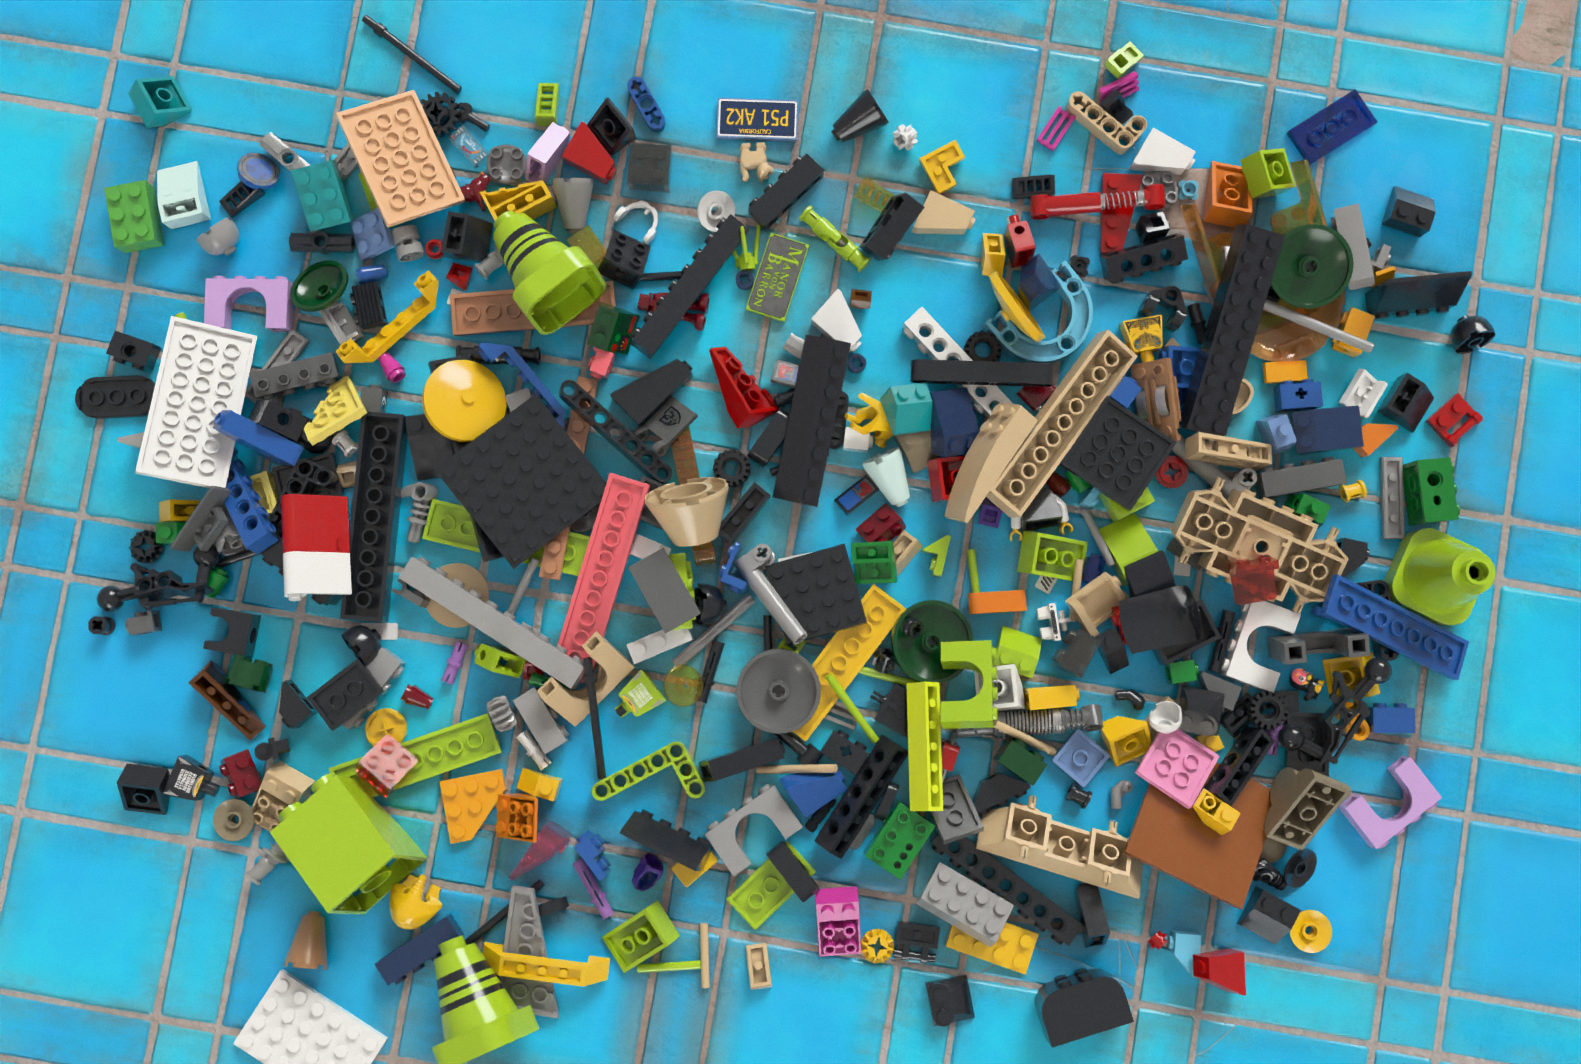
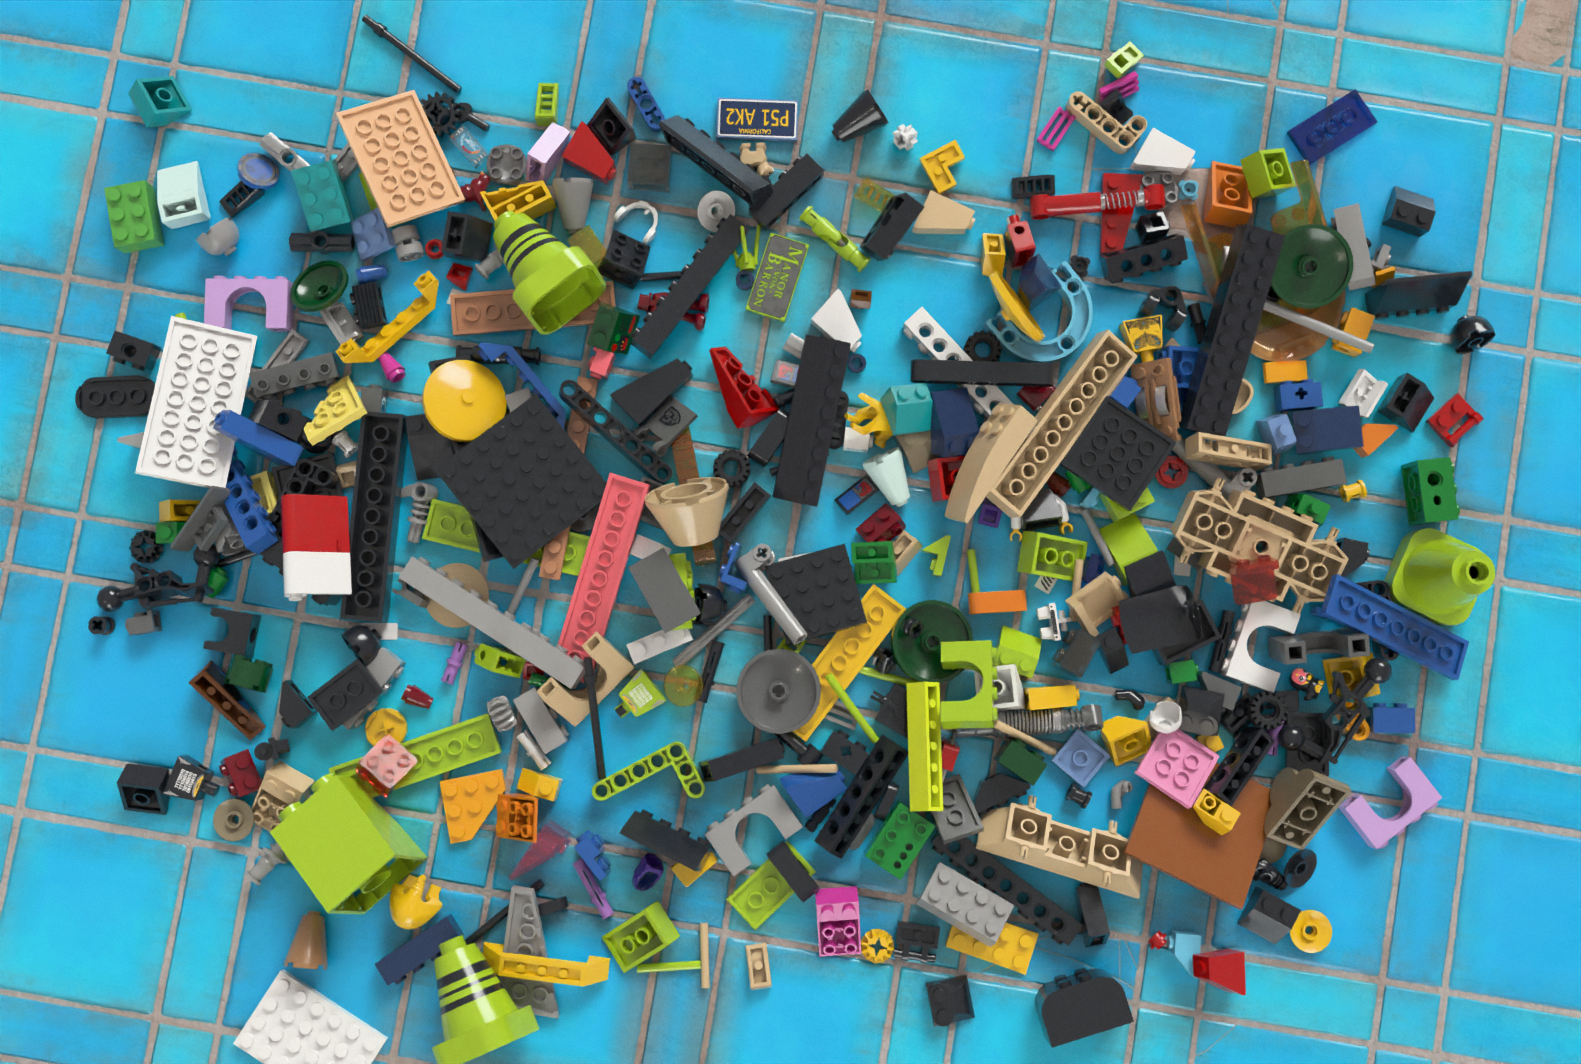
light grey tile [1380,457,1405,539] -> none
none -> black slope [659,115,773,211]

